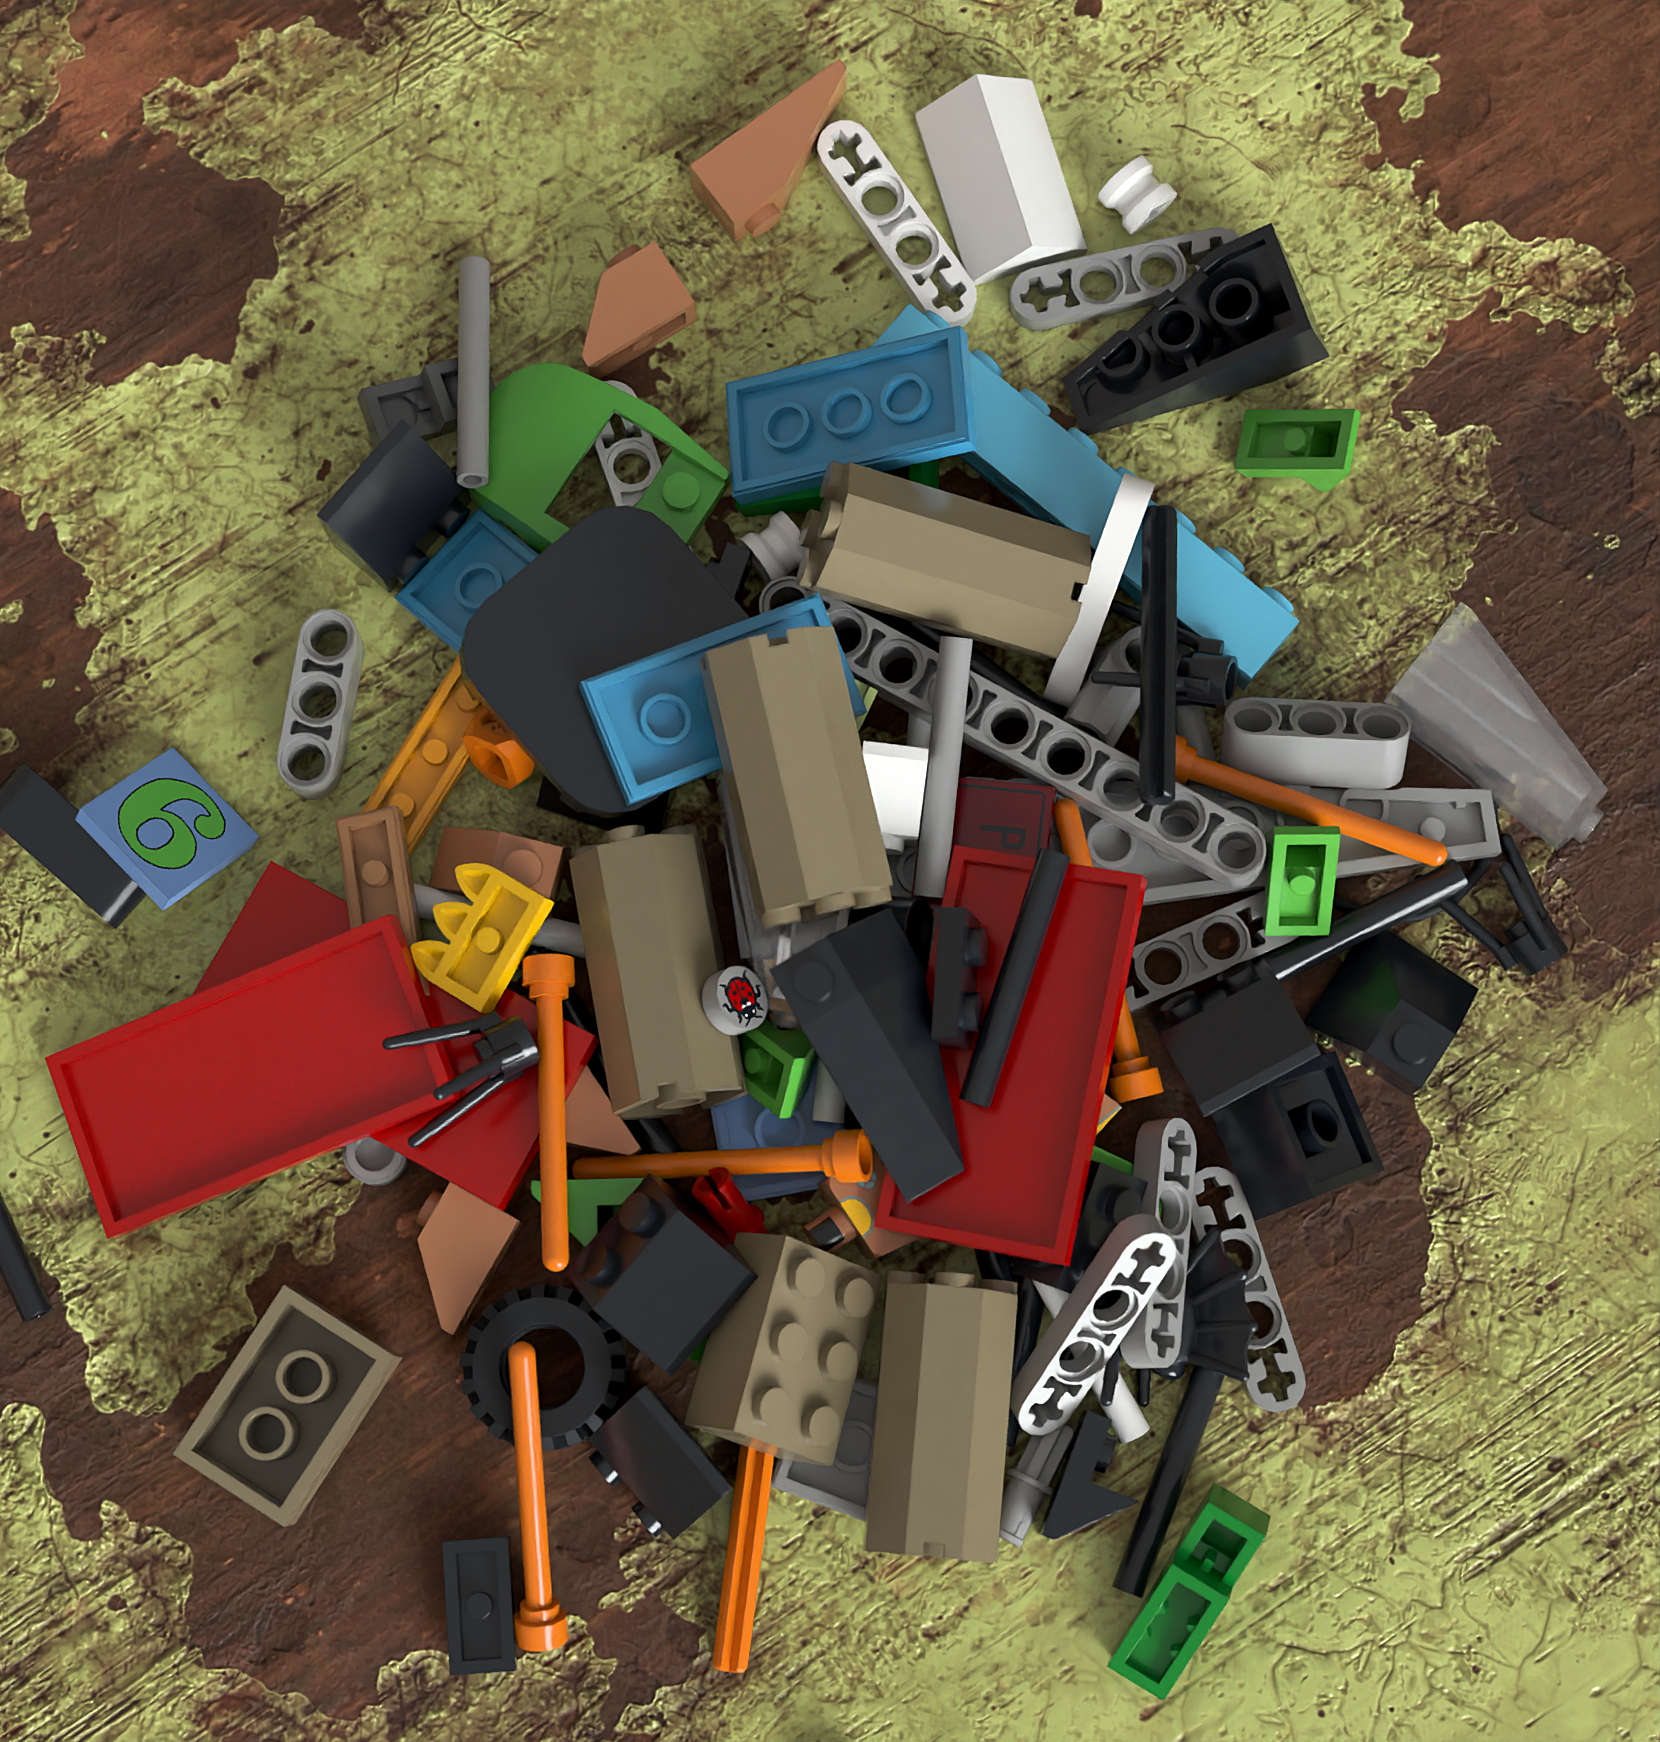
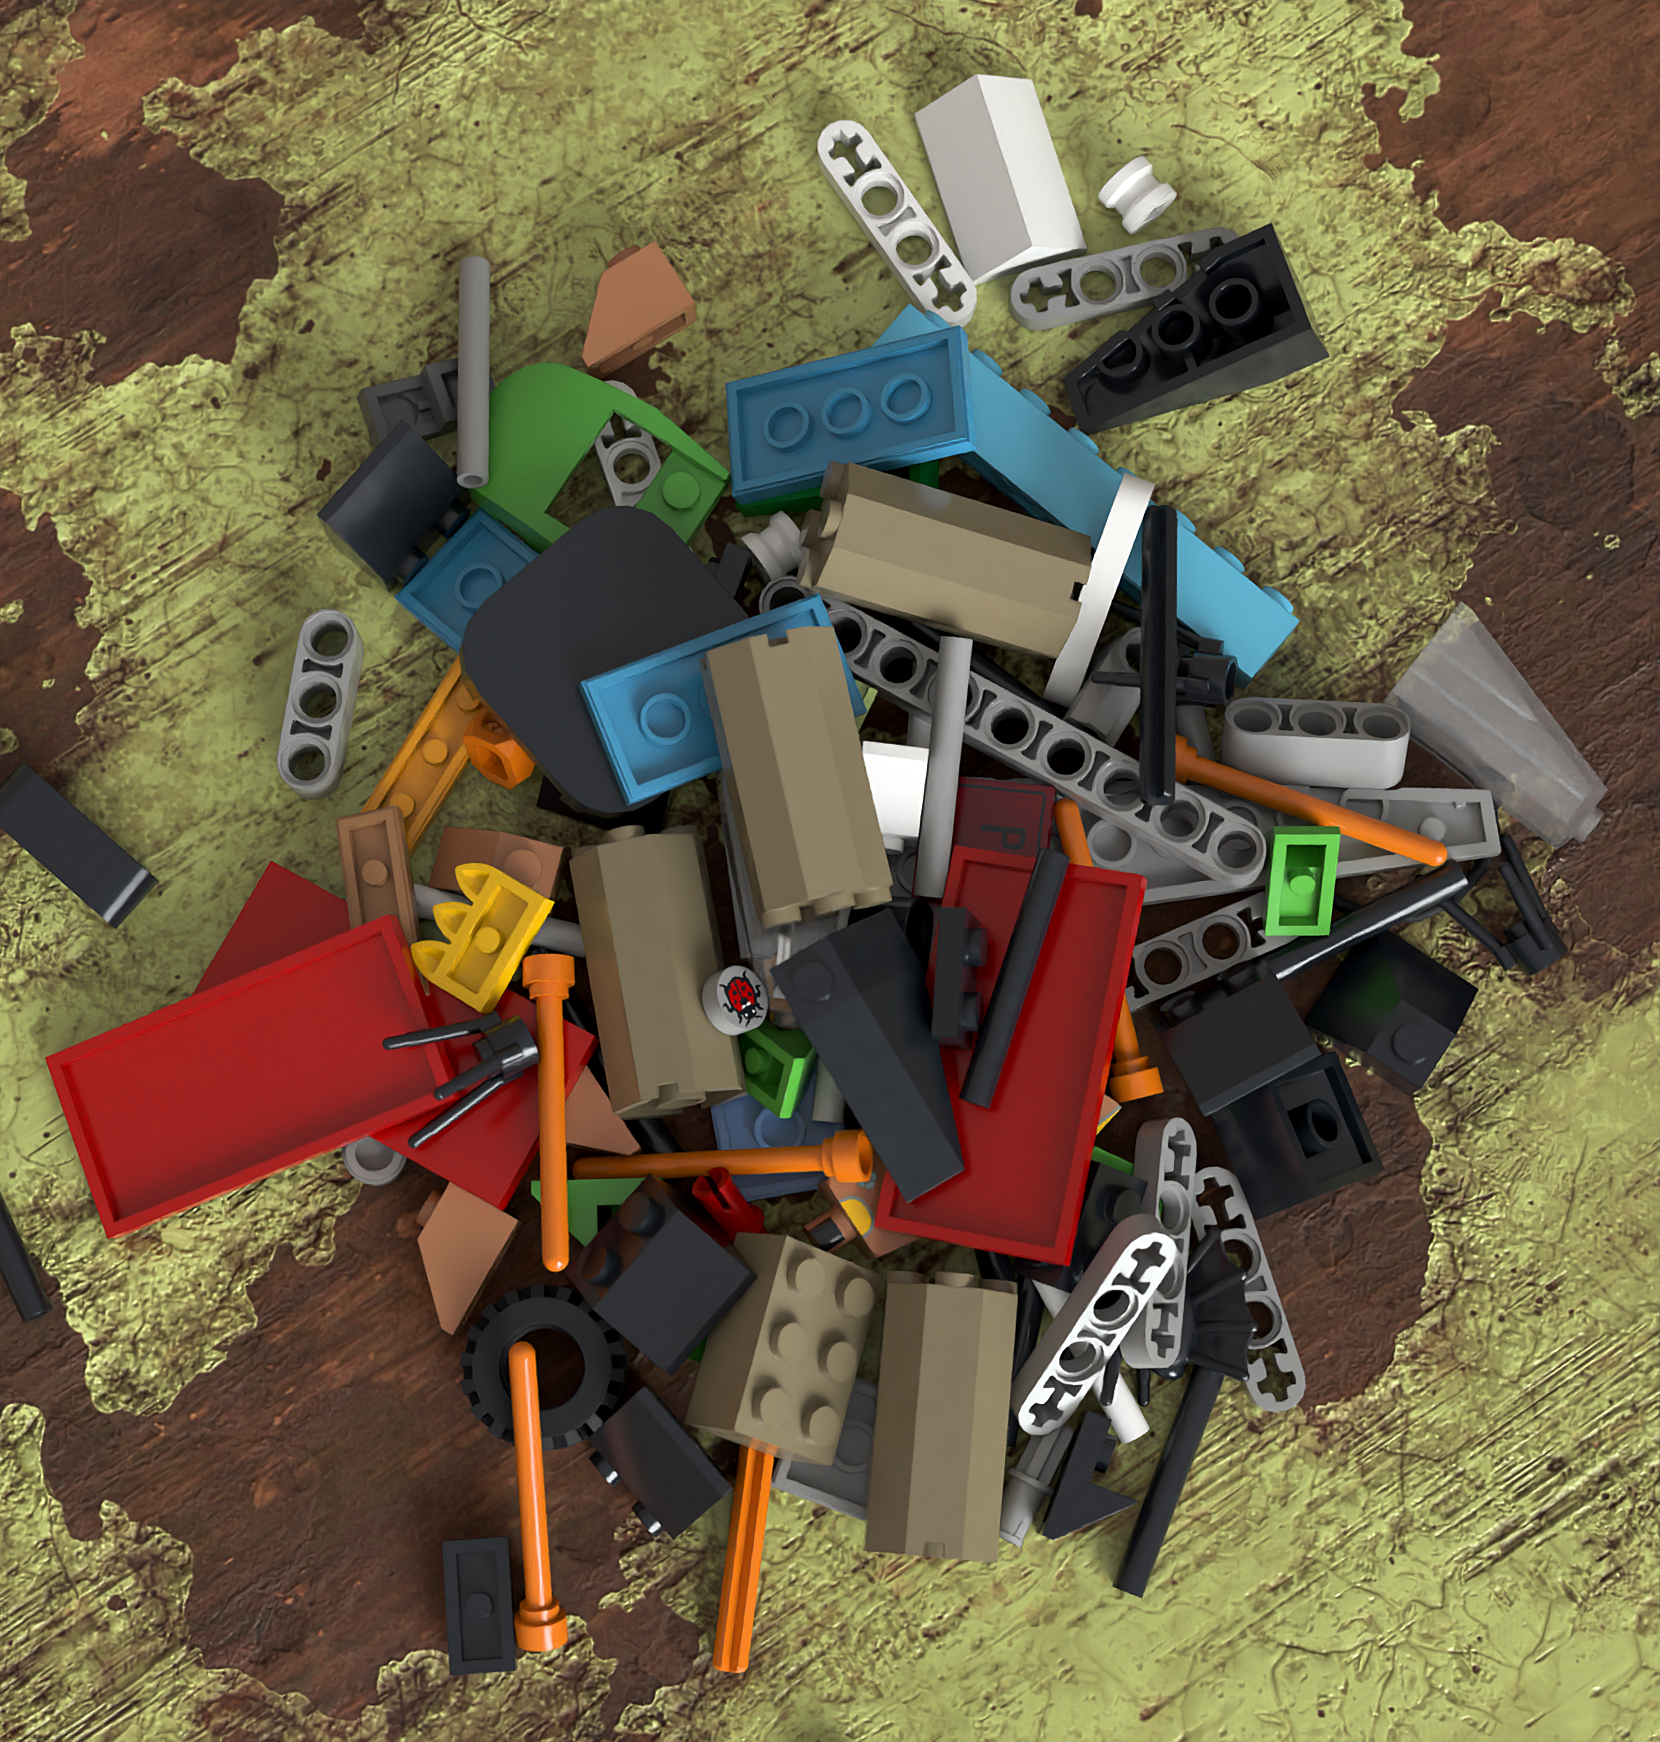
medium blue tile [75,747,259,911] -> none
dark tan brick [173,1285,403,1527] -> none
nougat slope [689,59,847,243] -> none
green slope [1107,1482,1271,1701] -> none
bright green slope [1234,409,1361,492] -> none

